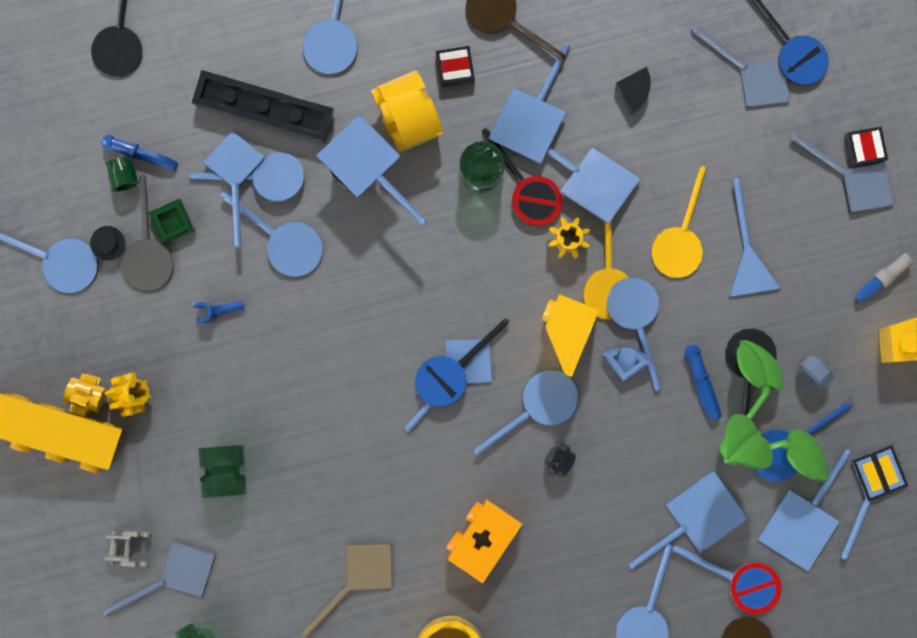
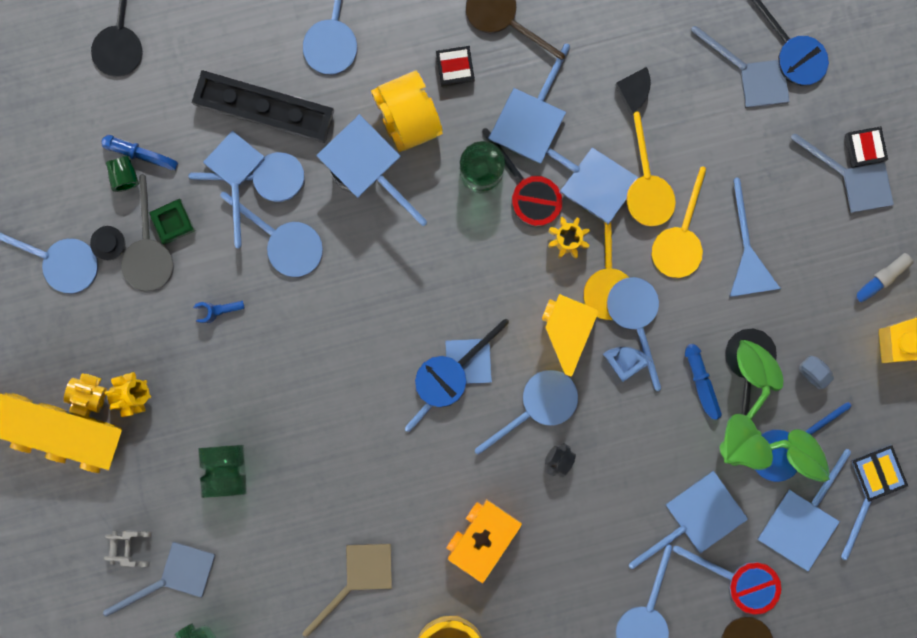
none -> yellow piece [626,111,676,227]

